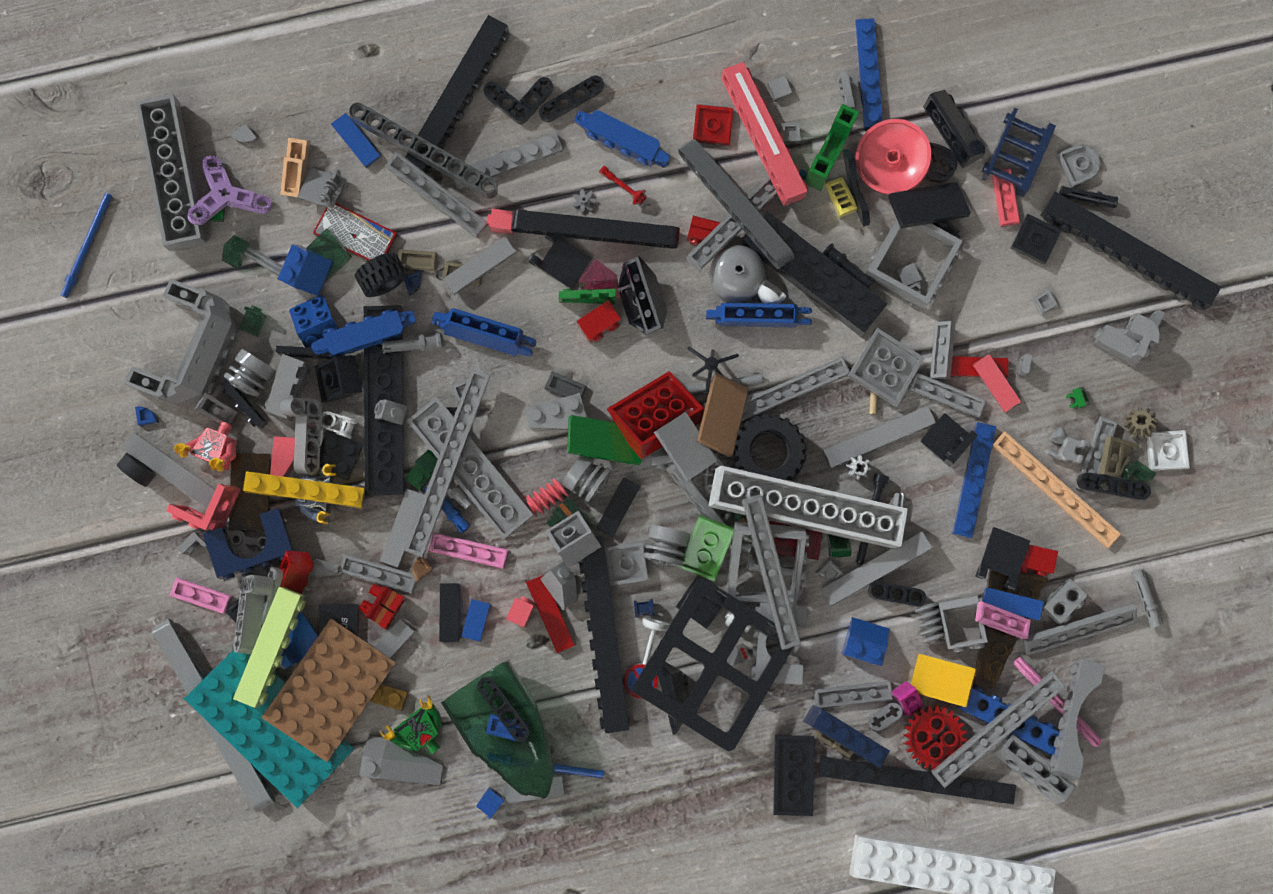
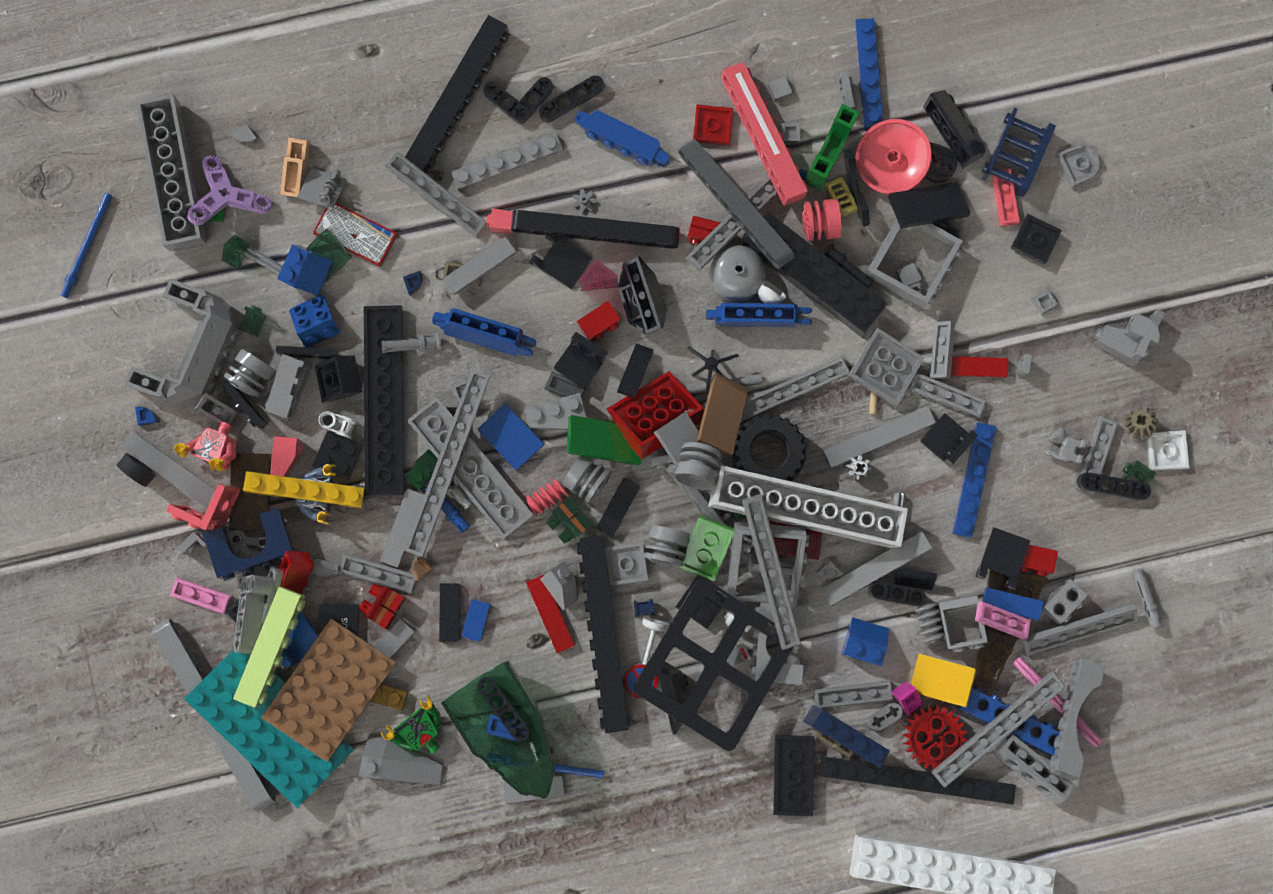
light grey beam [280,398,322,475] -> none
blue hinge [311,309,416,357] -> none
blue tile [331,113,380,168] -> none
dark grey beam [349,102,498,199] -> none
black tyre [354,252,408,298] -> none
light grey bracket [374,400,407,425] -> none
dark tan tile [398,249,437,272] -> none
bright pink tile [429,532,509,569] -> none
blue panel [476,787,505,819] -> none
coral brick [506,596,536,628] -> none
light grey slope [545,511,601,568] -> none
green wing [558,289,616,304] -> none
red piece [599,166,647,205] -> none
dark green slope [827,534,852,558] -> none
black piece [856,473,890,565] -> none
coral tile [973,354,1021,412] -> none
light nougat tile [992,431,1121,549] -> none
black brick [1040,191,1222,310] -> none
black pin [1059,186,1118,208] -> none
green tile [1066,387,1091,408] -> none
dark tan wing [1099,436,1139,478] -> none
none -> blue tile [477,403,544,471]
none -> black bracket [554,332,608,389]
none -> black tile [617,343,654,399]
none -> light grey wheel [674,442,722,490]
none -> coral wheel [802,199,842,242]
none -> black tile [894,568,937,590]

